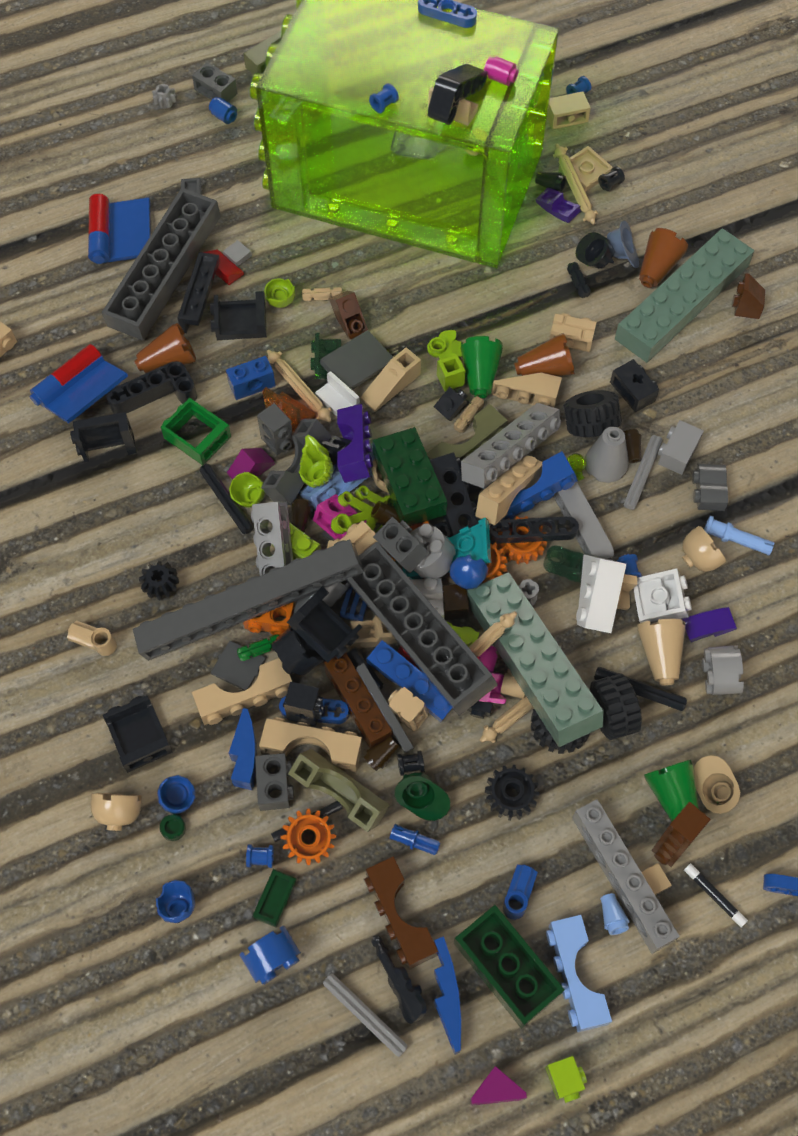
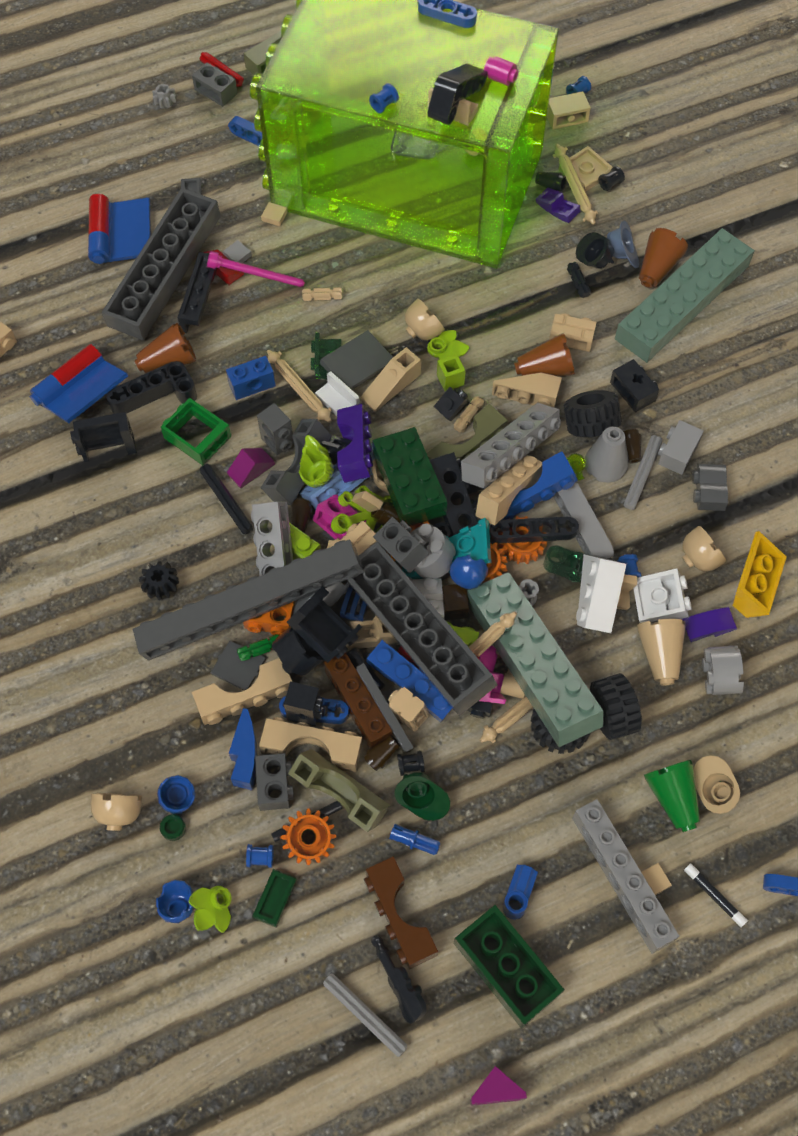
tan piece [67,621,117,656] -> none
black panel [102,695,173,773] -> none
blue brick [209,97,237,124] -> none
black panel [210,291,267,341] -> none
lime hair [229,472,265,508] -> none
blue brick [239,925,301,985] -> none
clear orange bracket [263,387,316,432] -> none
lime hair [264,278,295,308] -> none
reddish brown slope [329,291,368,339] -> none
blue slope [434,936,461,1055] -> none
green cone [460,336,503,399] -> none
black gear [485,765,539,821] -> none
lime brick [545,1056,587,1103] -> none
light blue arch [546,915,612,1032] -> none
black axle [594,667,687,711] -> none
light blue cone [600,893,629,935] -> none
reddish brown arch [651,801,711,867] -> none
light blue pin [704,516,774,556] -> none
reddish brown slope [732,273,765,319] -> none
none -> lime plate [188,886,231,933]
none -> red axle [199,52,244,87]
none -> dark pink piece [207,251,305,287]
none -> blue beam [228,116,280,152]
none -> tan tile [261,202,288,226]
none -> tan tile [352,491,383,512]
none -> tan cylinder [405,298,445,341]
none -> yellow slope [732,531,787,618]

